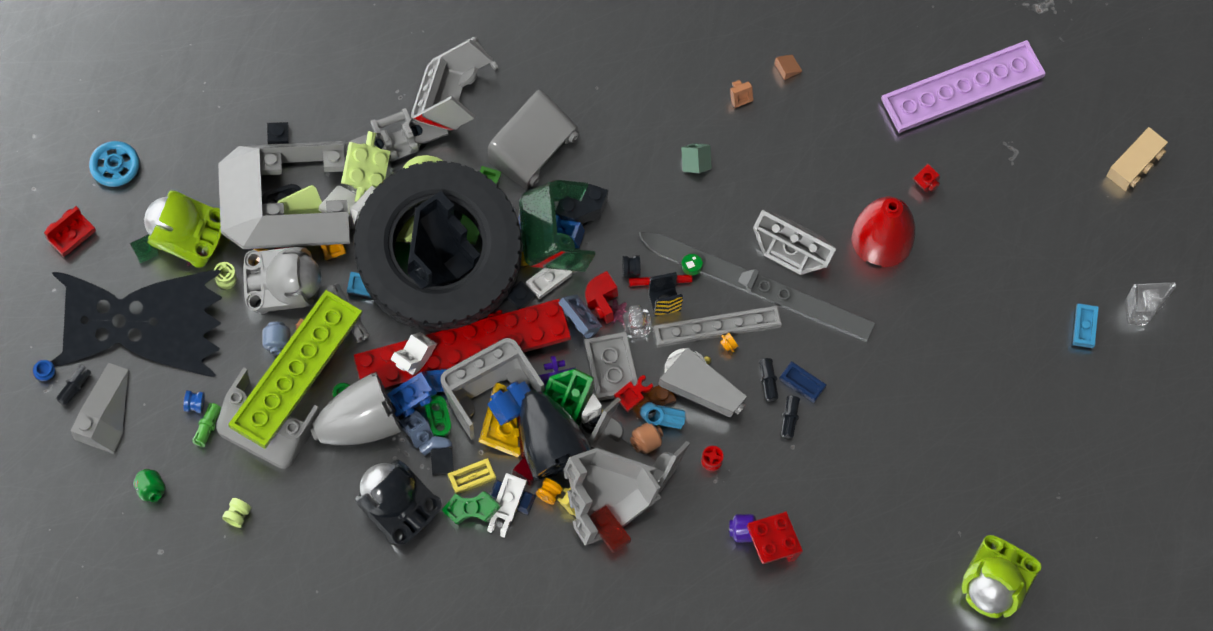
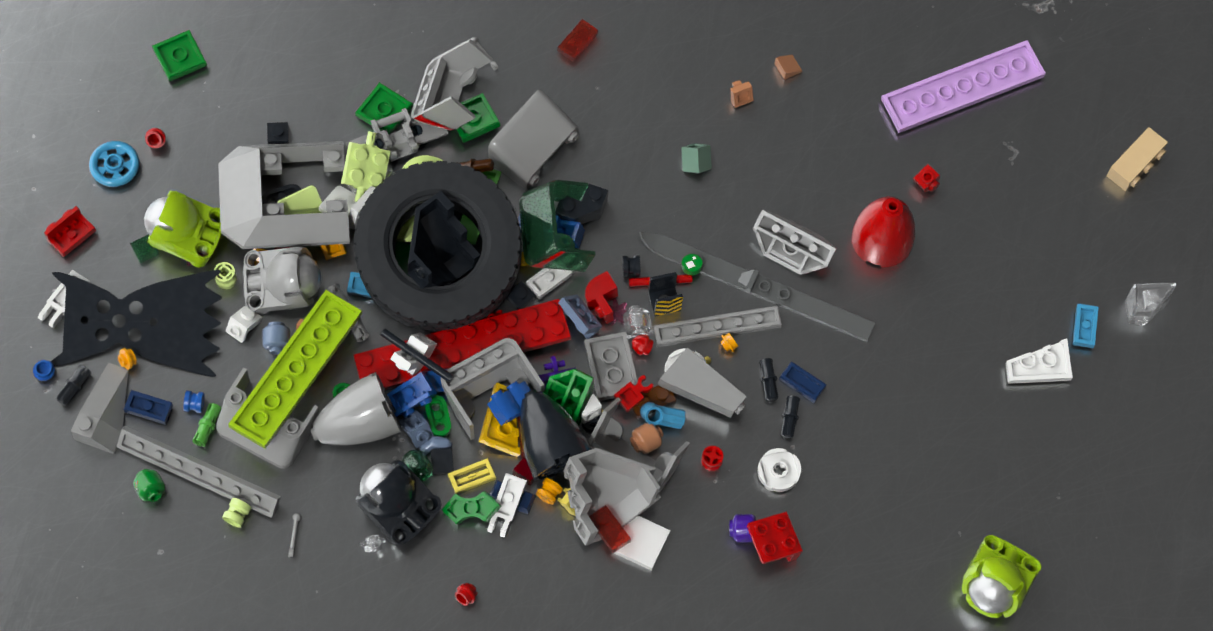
none -> white hinge [38,270,90,328]
none -> light grey plate [117,426,281,518]
none -> light orange plate [118,348,136,370]
none -> dark blue plate [124,390,173,424]
none -> red plate [145,128,166,148]
none -> green plate [152,30,207,82]
none -> white bracket [226,305,262,343]
none -> light grey hinge [289,513,301,557]
none -> green plate [355,82,413,134]
none -> clear plate [360,535,386,552]
none -> black bar [380,329,454,383]
none -> clear green head [402,450,433,482]
none -> red plate [455,583,478,606]
none -> green plate [456,93,501,143]
none -> reddish brown axle [456,159,494,172]
none -> clear red plate [557,19,598,62]
none -> white tile [612,516,670,571]
none -> red plate [632,335,653,356]
none -> white plate [757,448,801,492]
none -> white wing [1006,338,1073,384]

